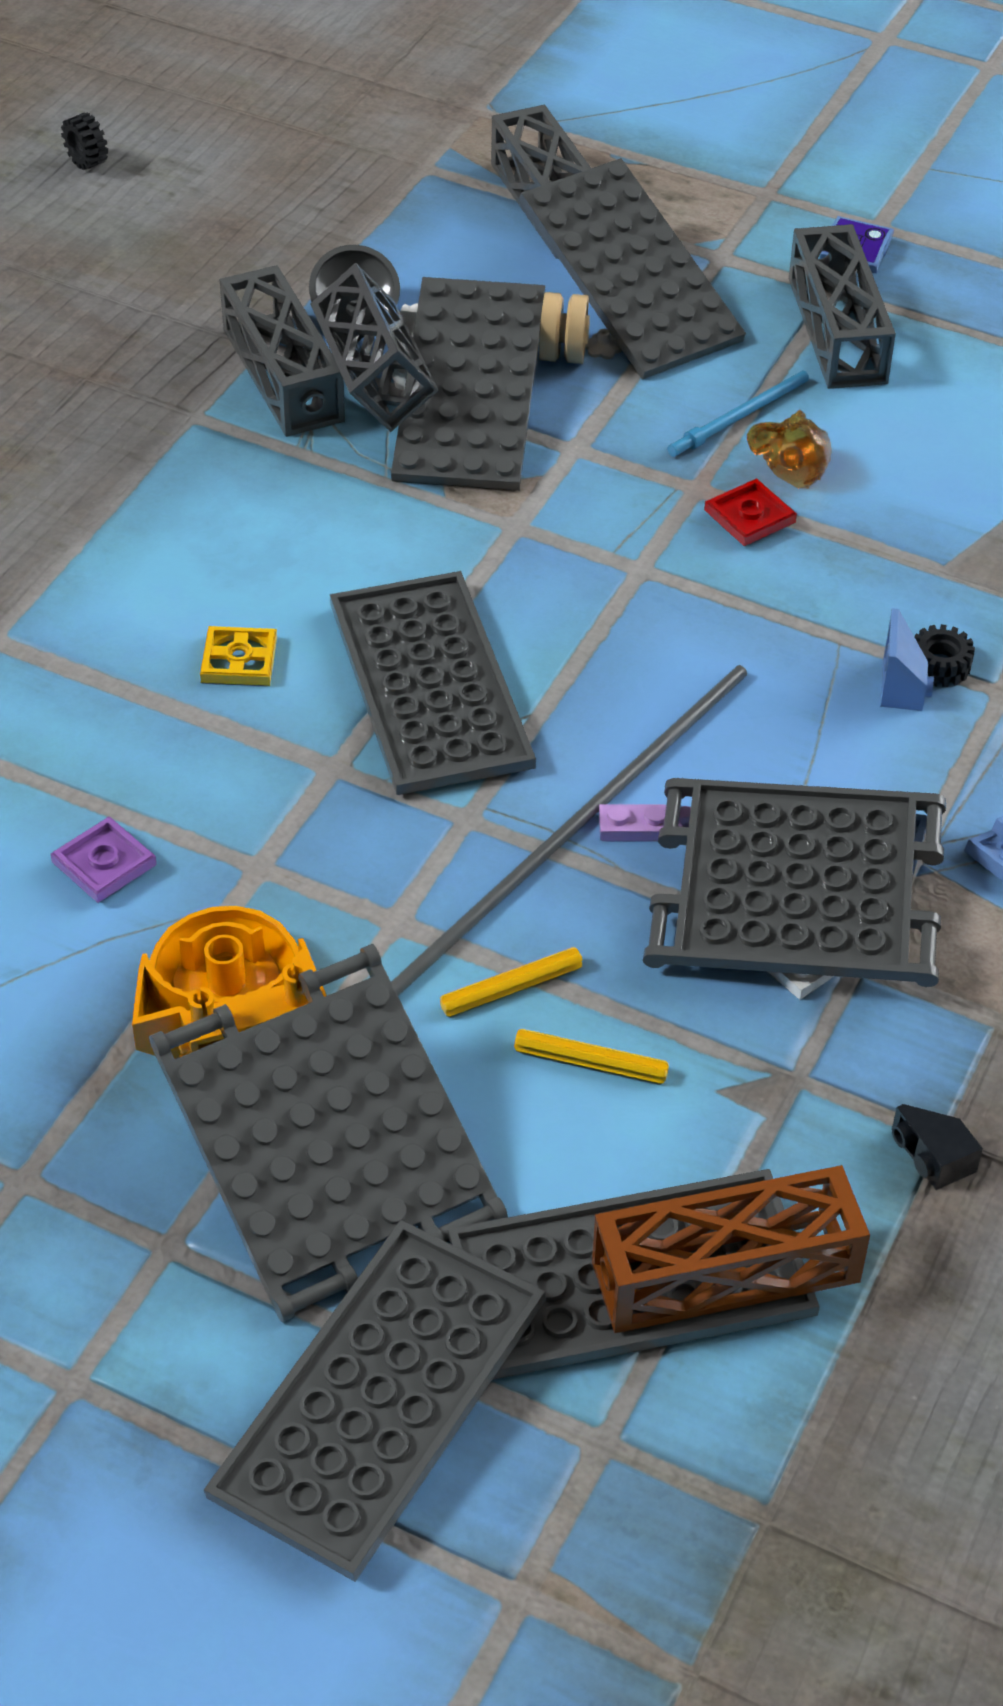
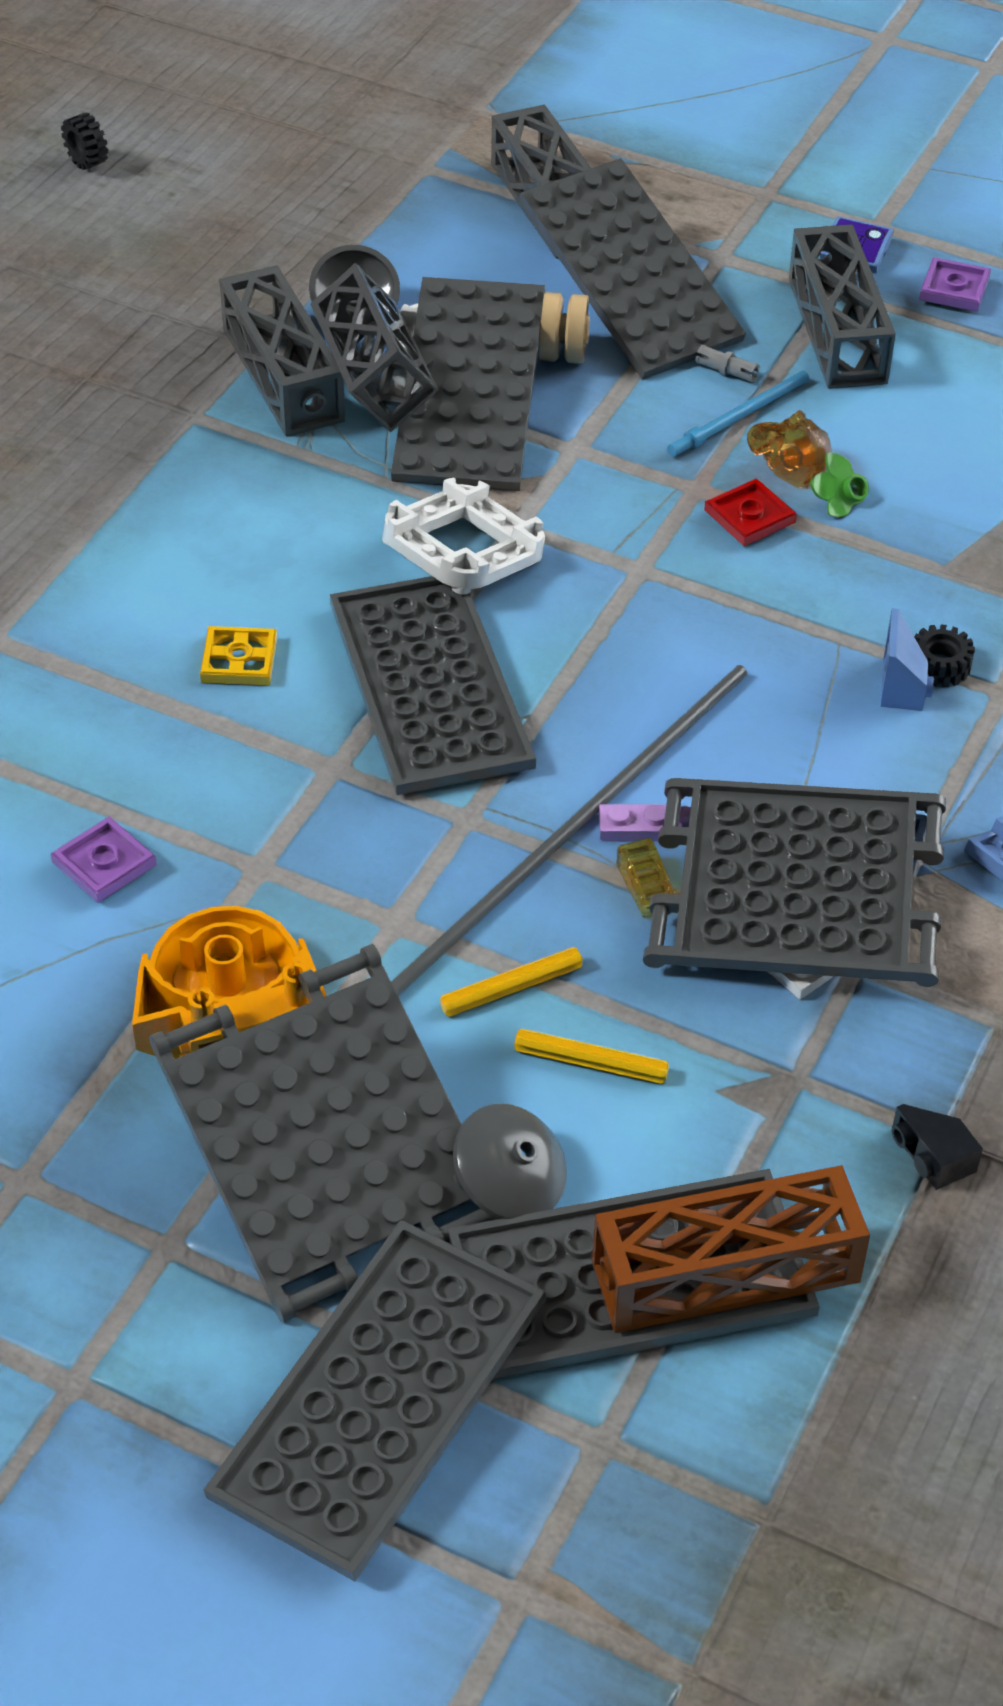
light grey plant [585,329,622,359] -> none
none -> white plate [382,478,545,594]
none -> dark grey dish [453,1104,567,1219]
none -> clear yellow slope [616,838,675,918]
none -> light grey pin [695,345,760,383]
none -> bright green plate [810,453,869,517]
none -> medium lavender plate [919,257,991,312]

